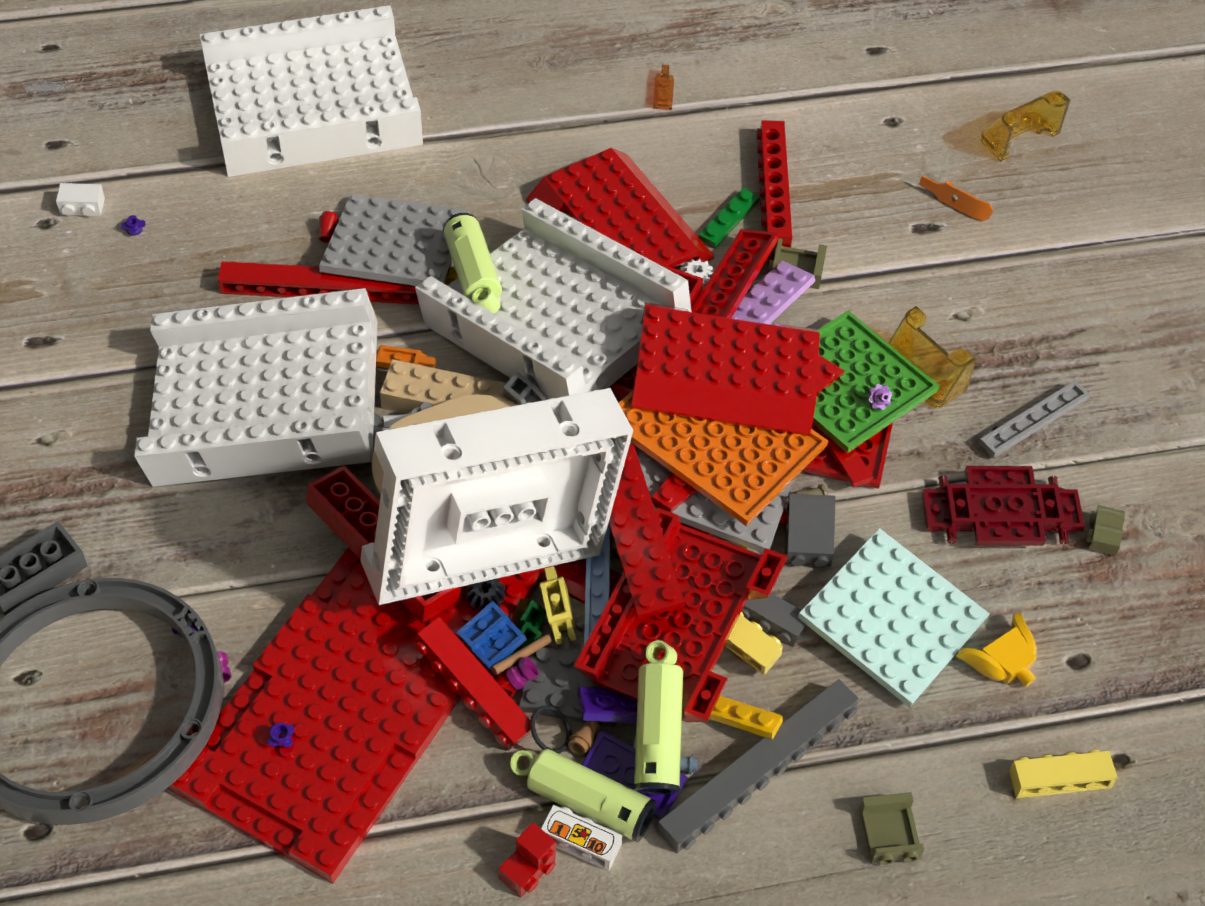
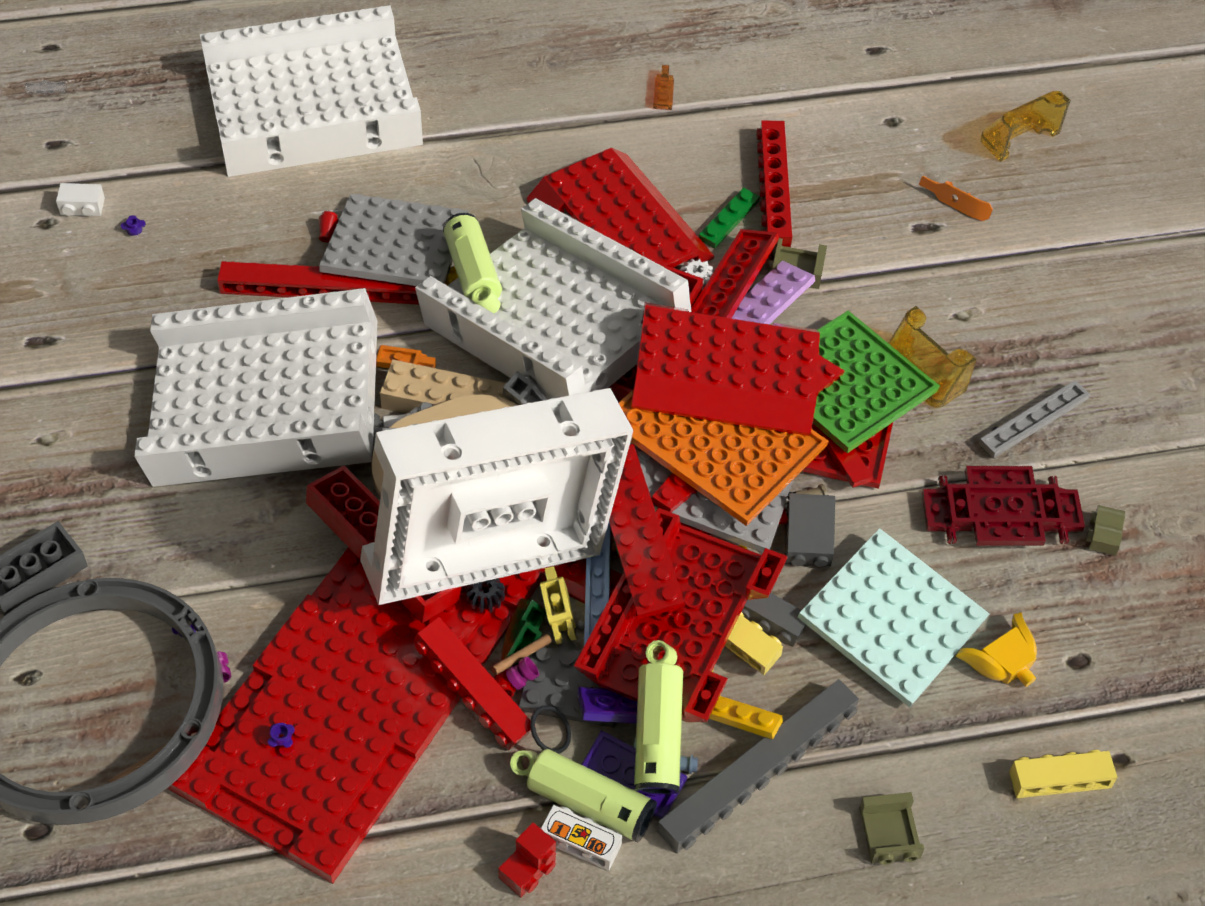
blue slope [457,601,527,671] -> none
medium nougat cone [568,721,600,756] -> none
medium lavender plant [868,384,892,410] -> none

